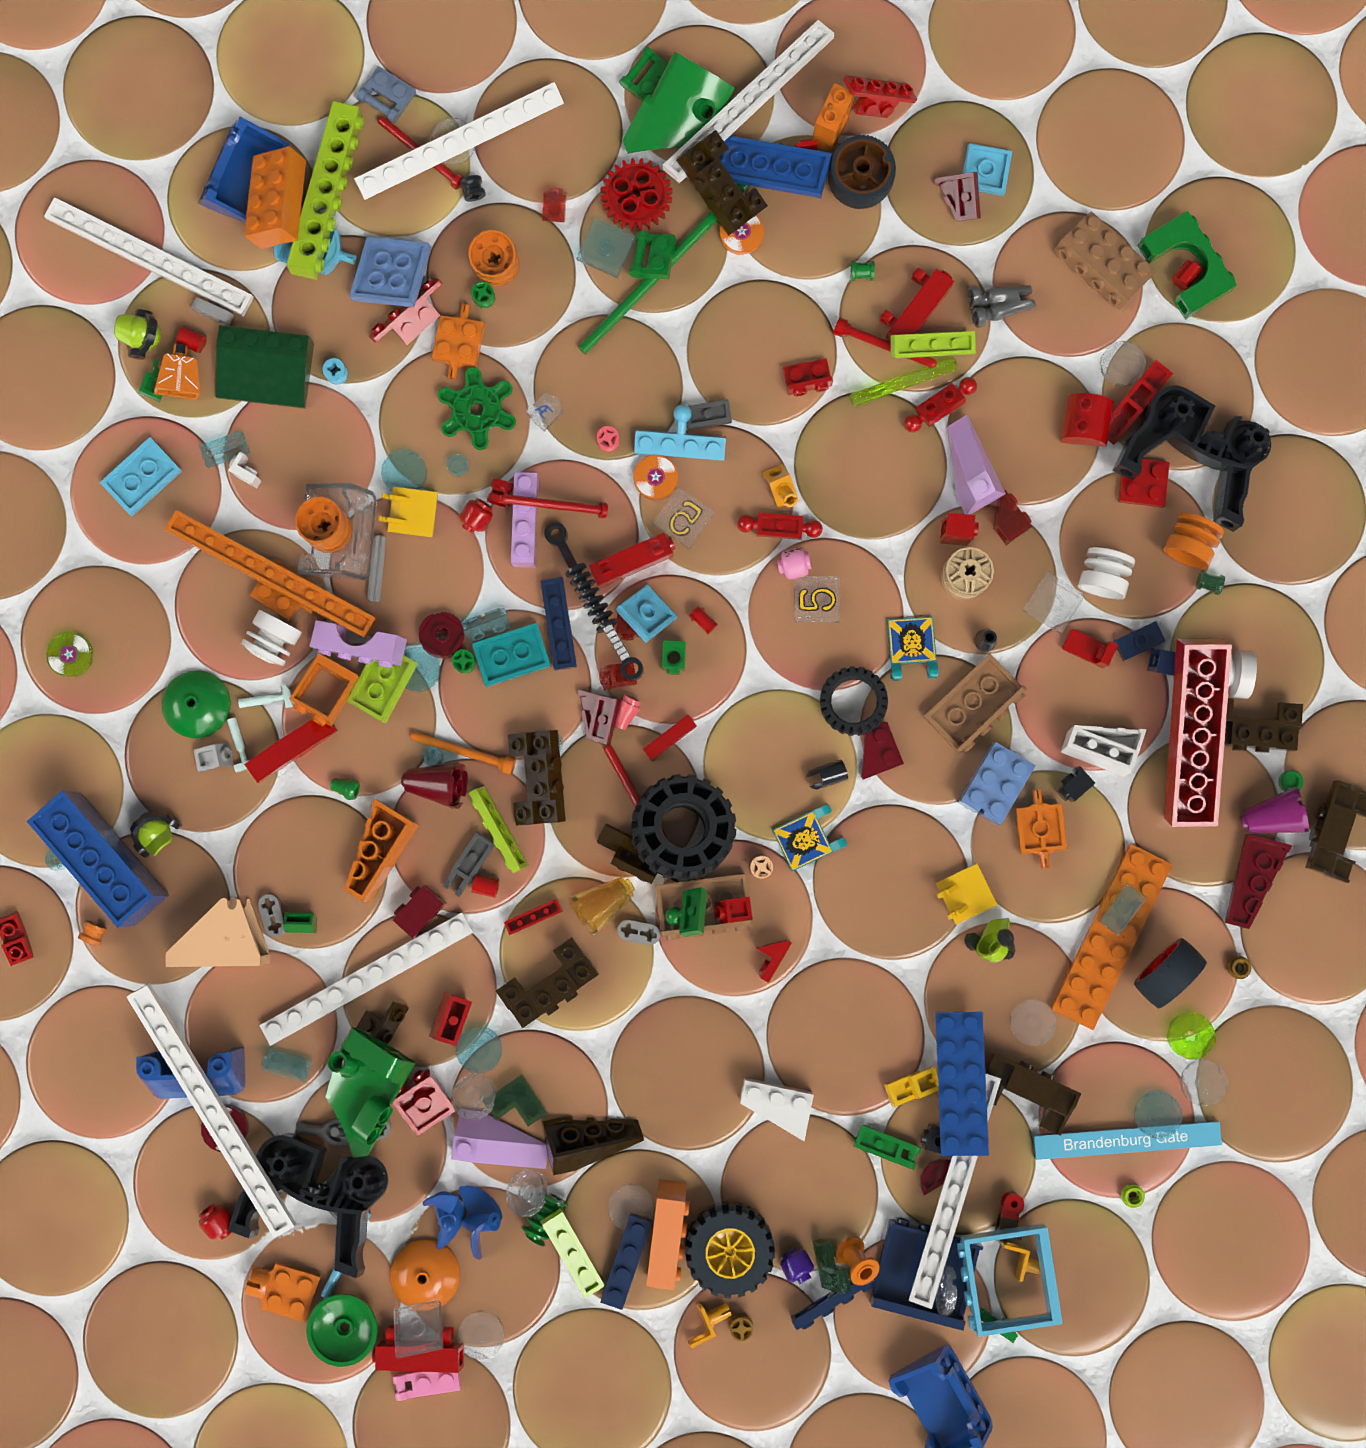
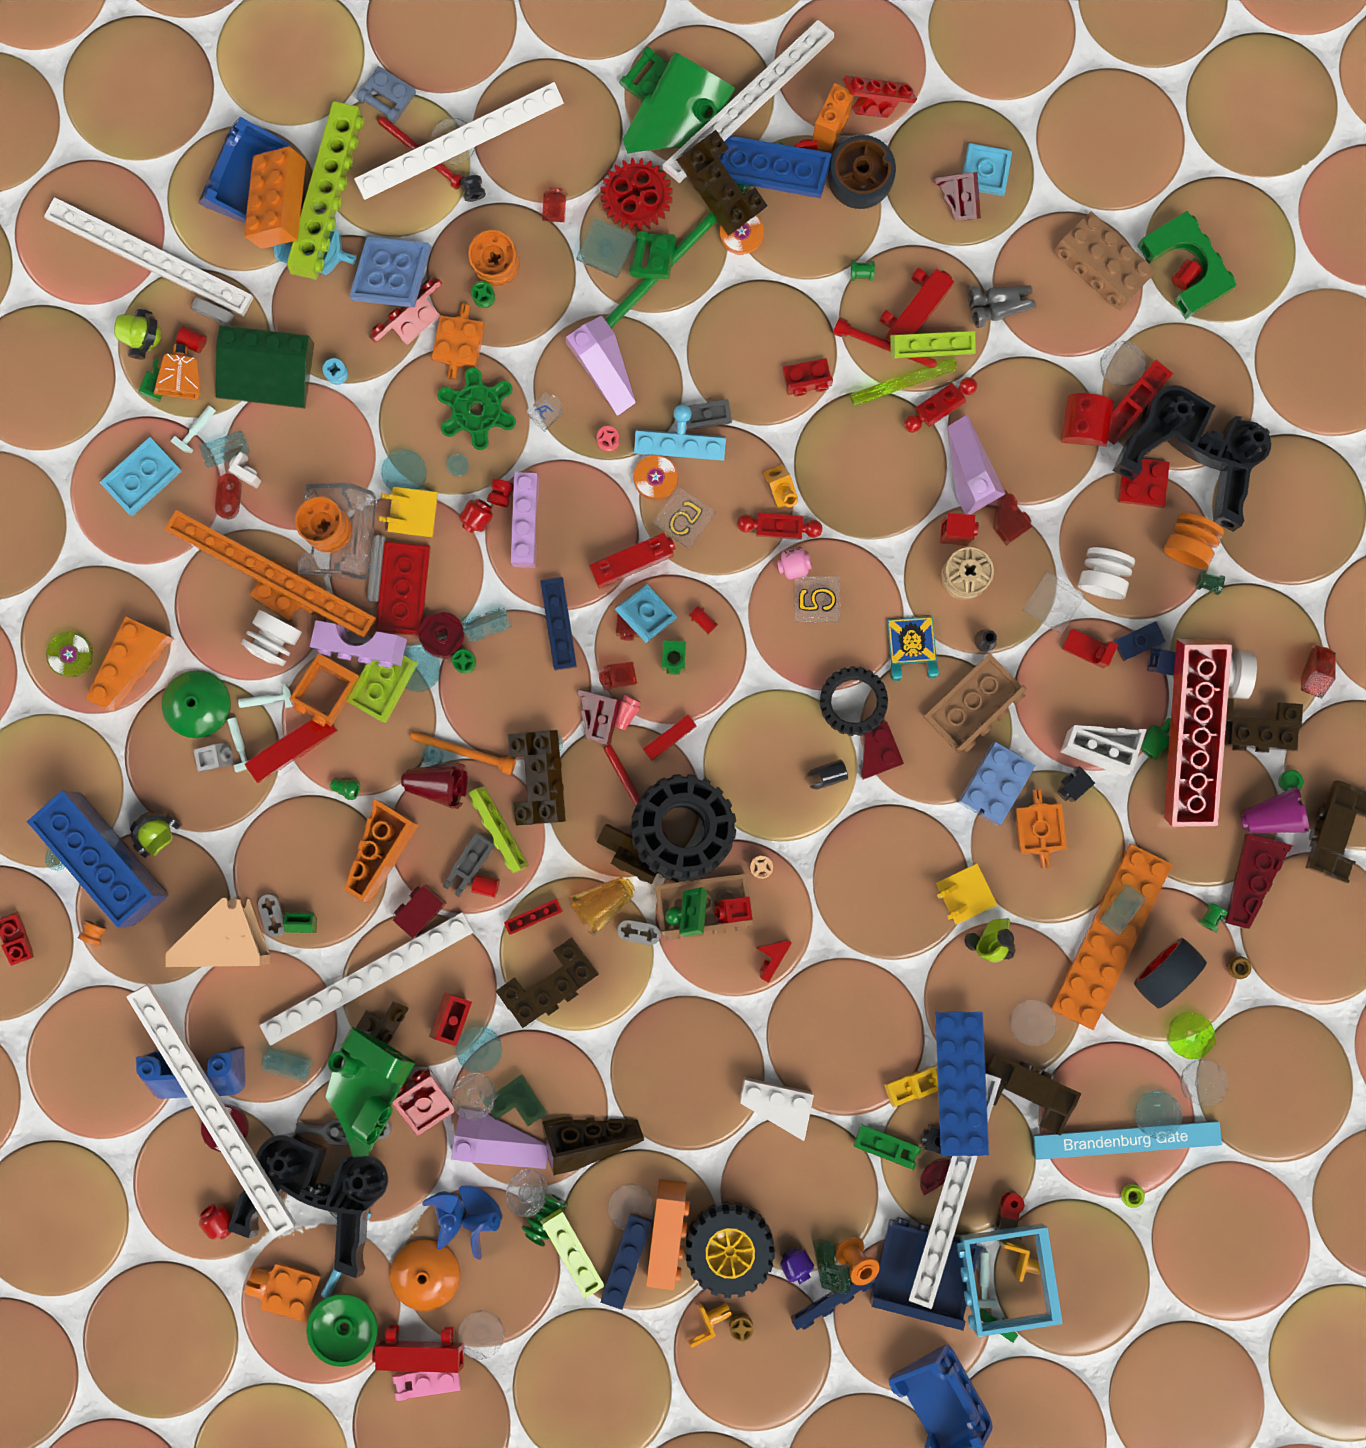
clear tile [394,1300,443,1358] -> none
teal plate [472,623,551,688] -> none
red bar [500,494,608,519] -> none
black piece [544,522,644,681] -> none
flag [772,805,847,871] -> none
clear tile [936,1266,957,1316] -> none
none -> orange wedge [85,617,174,711]
none -> light aqua piece [171,405,216,453]
none -> clear red plate [215,473,242,520]
none -> red tile [376,541,431,636]
none -> lavender wedge [565,316,636,416]
none -> light aqua piece [978,1251,997,1308]
none -> green piece [1140,717,1171,760]
none -> green bush [1198,902,1228,933]
none -> clear red slope [1301,644,1336,699]

